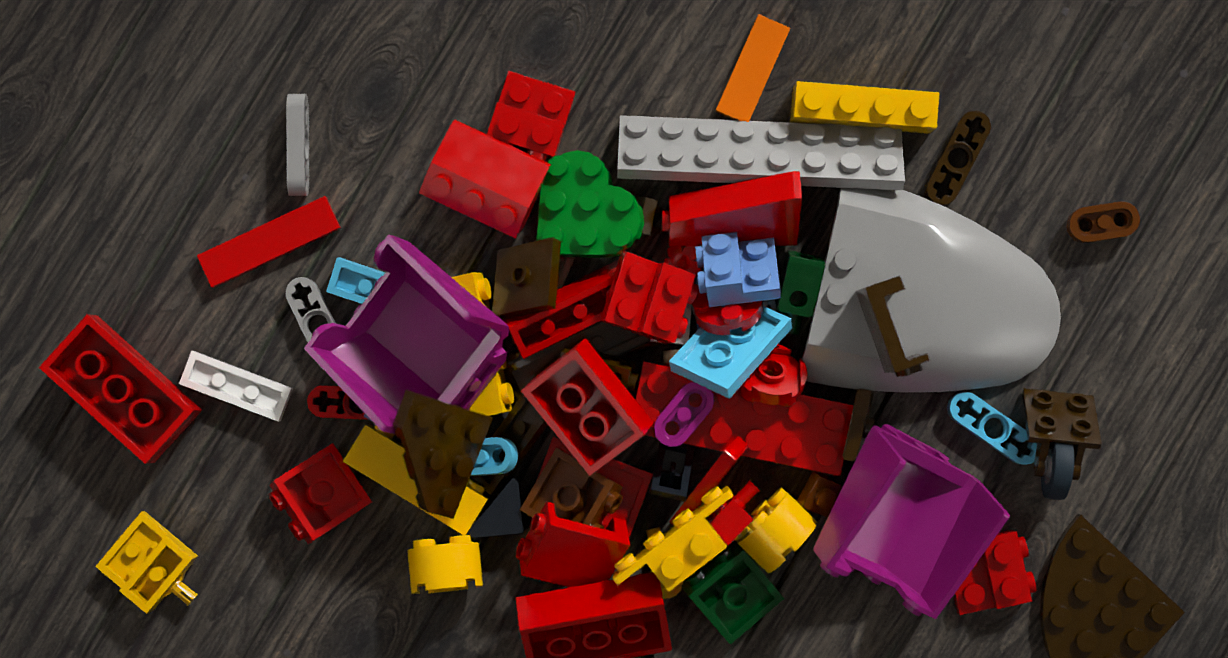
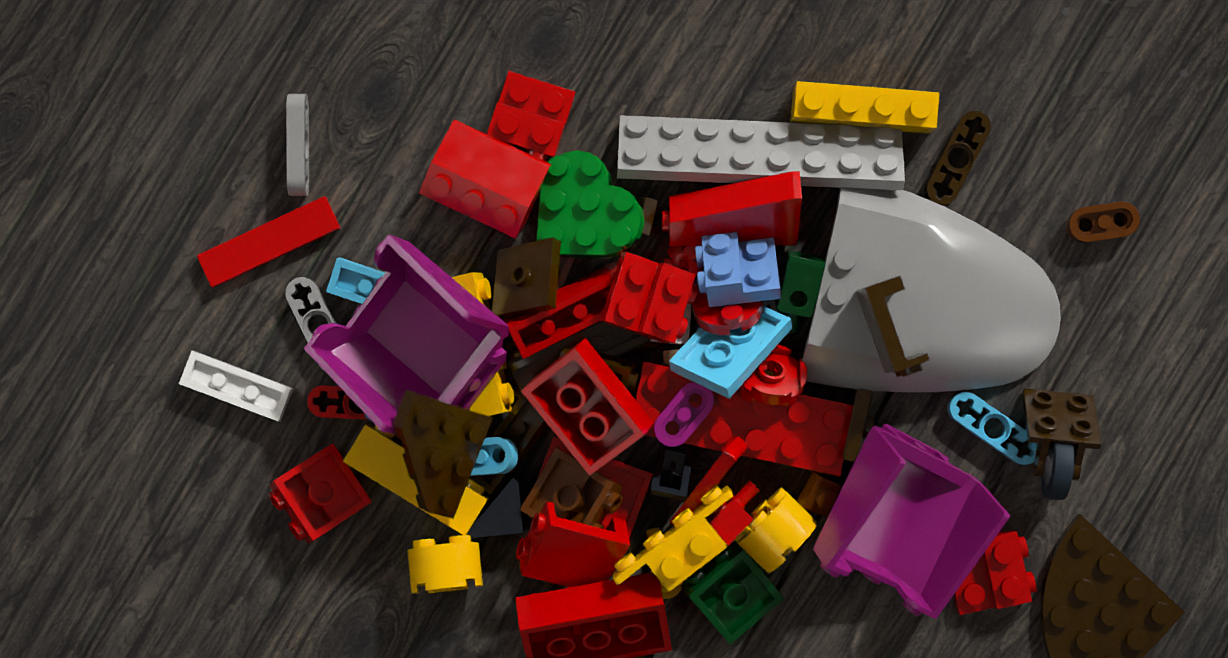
red brick [39,314,202,464] -> none
yellow plate [95,511,198,614] -> none
orange tile [715,14,790,122] -> none

